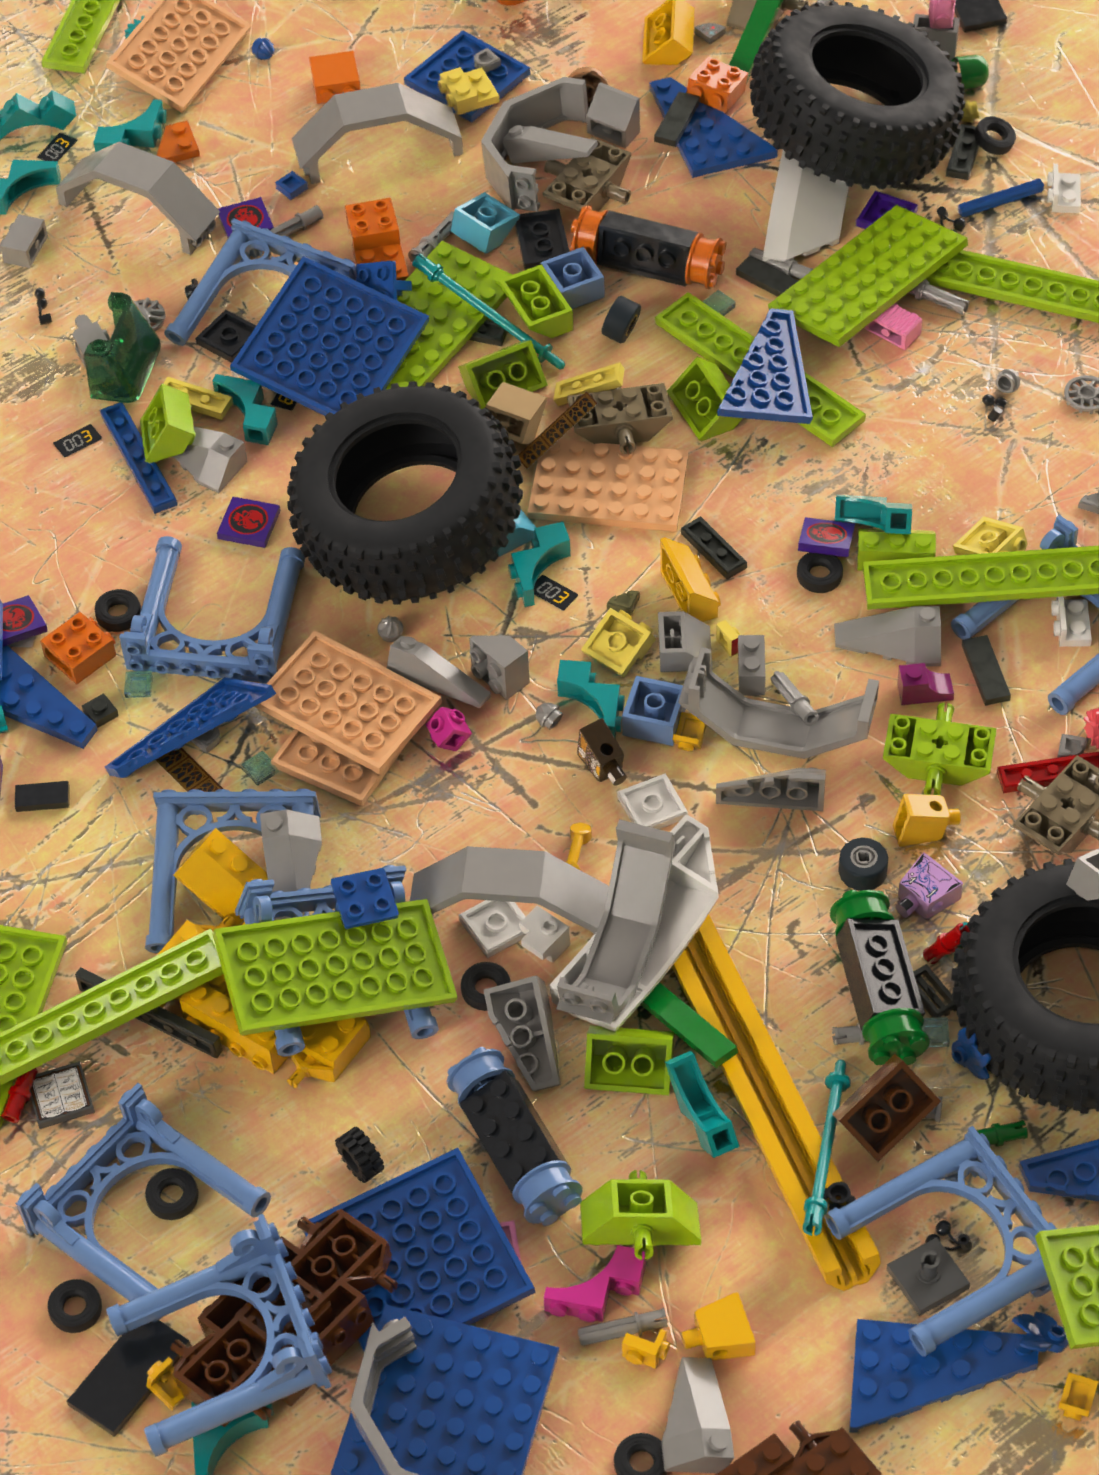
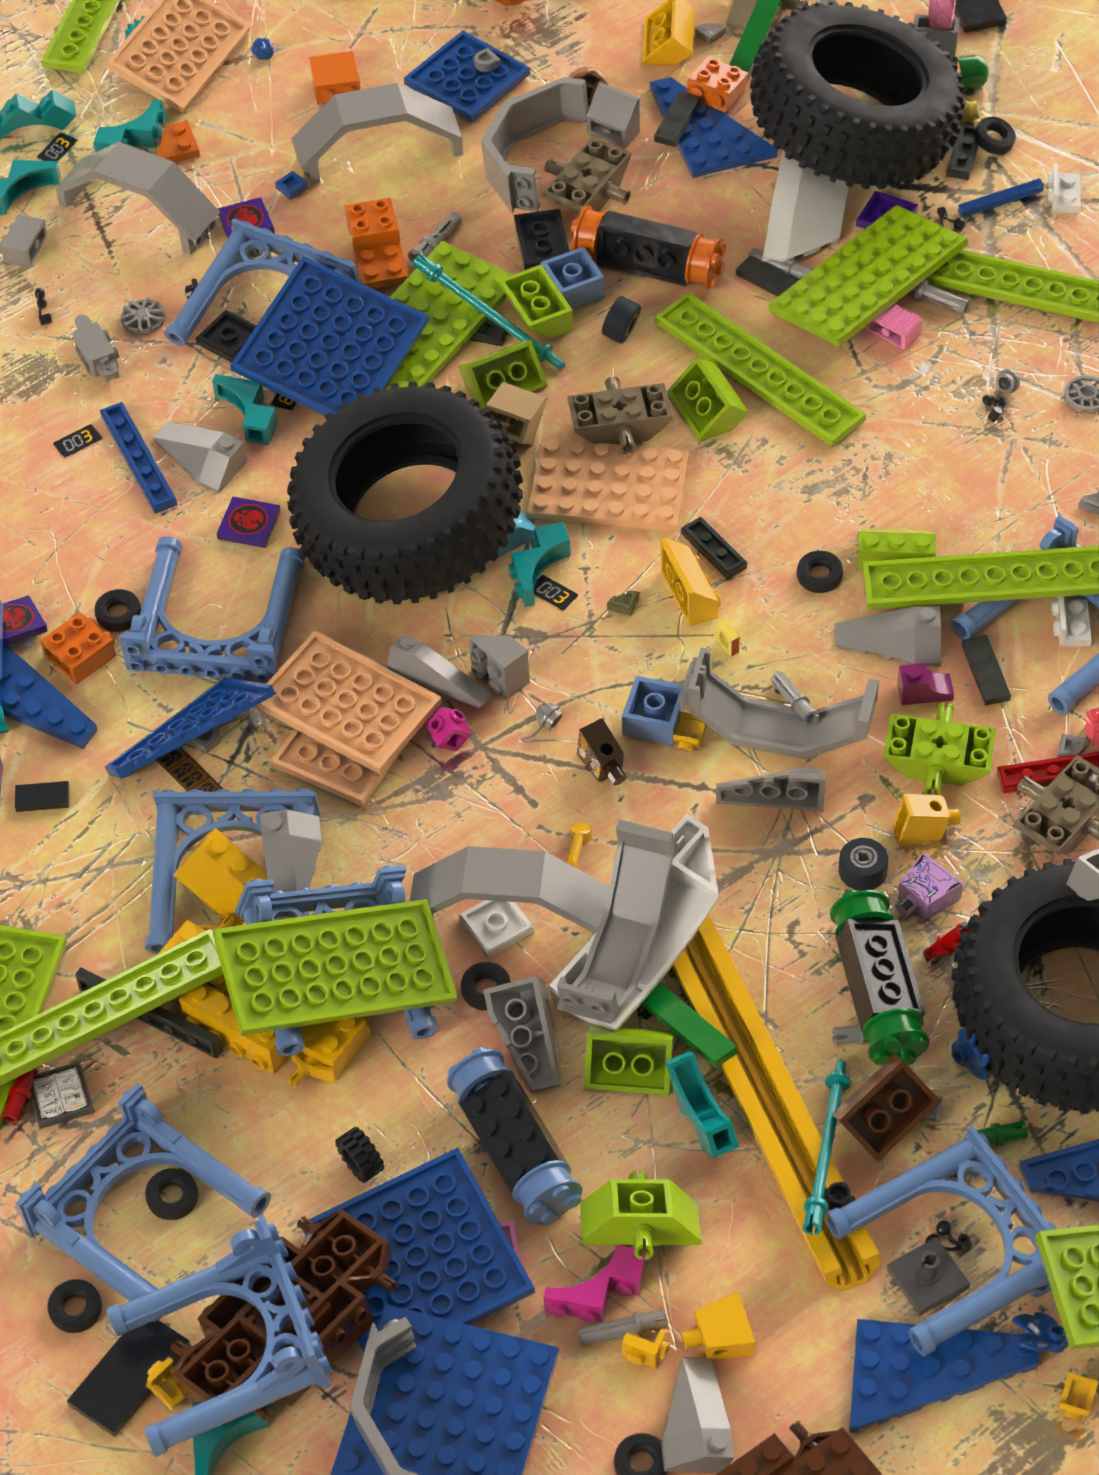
pearl dark grey plate [82,693,119,728] -> none
clear green windscreen [84,292,161,403] -> none
clear light blue tile [124,671,153,698] -> none
lime slope [140,384,196,463] -> none
light yellow plate [163,377,233,420] -> none
clear light blue tile [241,751,279,786] -> none
light grey axle [270,205,323,236] -> none
blue bracket [331,868,399,929] -> none
blue bracket [356,261,412,300] -> none
light grey plate [377,615,403,642] -> none
light yellow plate [438,67,500,115] -> none
medium azure slope [450,192,520,254] -> none
light grey wedge [502,125,598,164] -> none
sticker [518,391,598,469] -> none
white brick [519,905,570,963] -> none
light yellow plate [553,362,624,406] -> none
teal arch [557,660,625,739] -> none
light yellow plate [581,608,656,678] -> none
white tile [617,773,688,829] -> none
light grey slope [658,611,712,672] -> none
clear light blue tile [703,290,736,316] -> none
wing [717,308,813,424] -> none
light grey brick [738,635,766,696] -> none
dark purple tile [798,517,855,557] -> none
teal arch [835,494,912,534] -> none
pearl dark grey tile [913,964,957,1022] -> none
clear light blue tile [922,1017,950,1047] -> none
light yellow plate [953,516,1028,555] -> none

